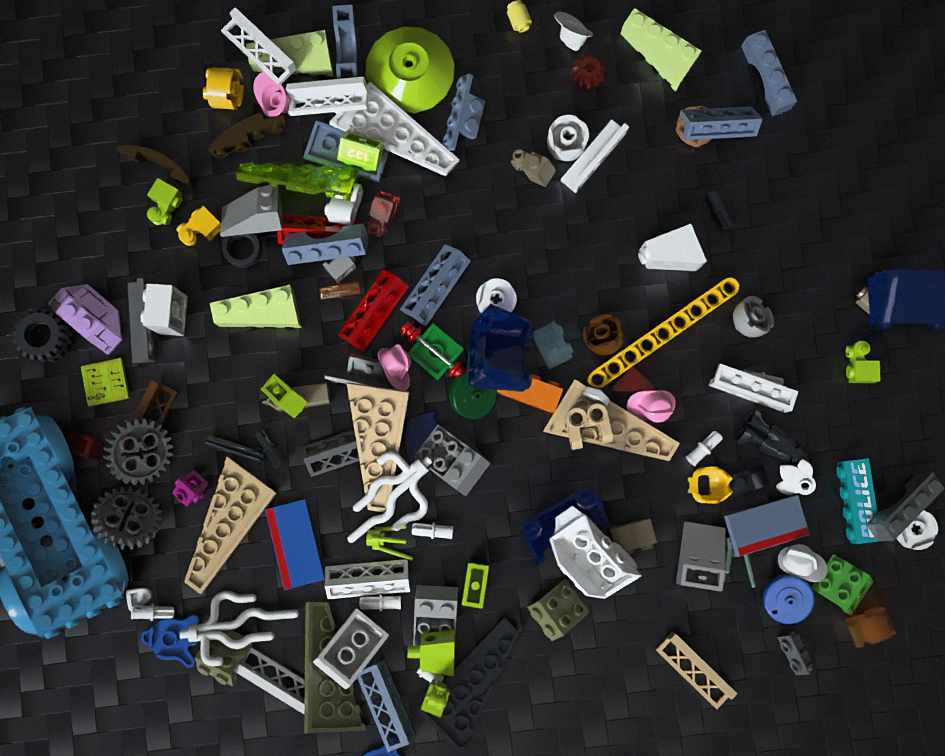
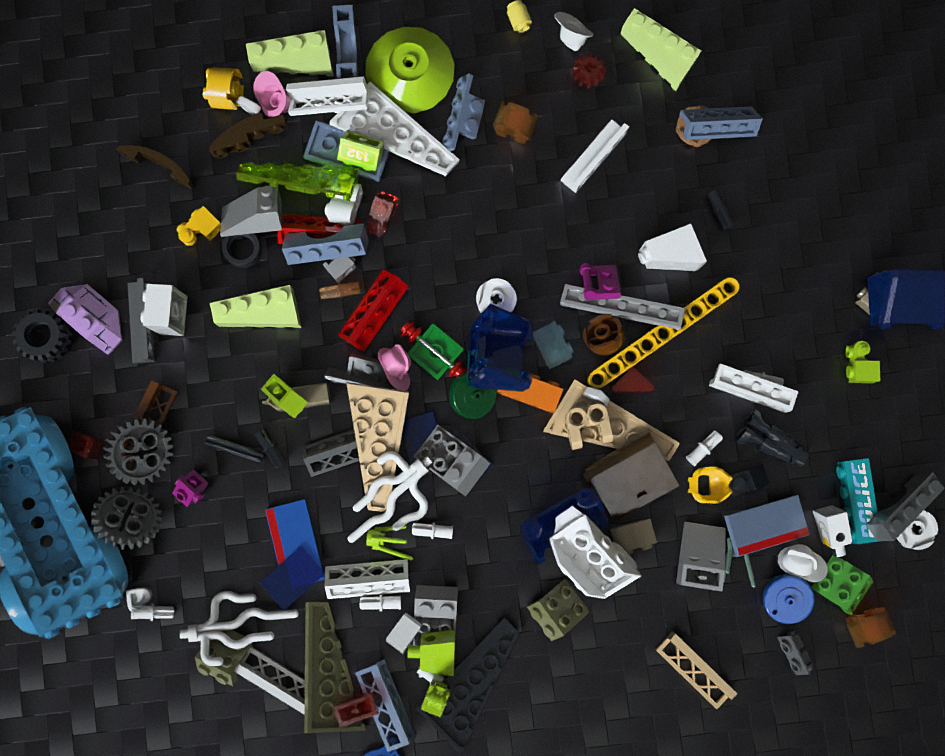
lime tile [81,358,130,407] -> none
blue tile [141,614,201,668] -> none
lime brick [147,178,183,225] -> none
tan wing [184,457,277,594] -> none
white fence [221,8,296,86] -> none
white brick [313,609,389,689] -> none
sand blue fence [400,244,470,327] -> none
lime brick [462,562,489,609] -> none
dark tan brick [511,149,556,187] -> none
white brick [547,115,589,161] -> none
bright pink piece [627,390,676,422] -> none
light grey cylinder [733,296,774,337] -> none
sand blue arch [741,30,797,116] -> none
white plate [776,459,816,495] -> none
none -> white tile [236,96,261,115]
none -> clear blue piece [260,546,325,610]
none -> clear red slope [333,693,379,727]
none -> white slope [386,613,422,654]
none -> clear orange brick [492,102,538,144]
none -> light grey plate [560,284,685,330]
none -> magenta plate [580,263,621,300]
none -> door [582,432,679,521]
none -> white torso [813,505,852,557]

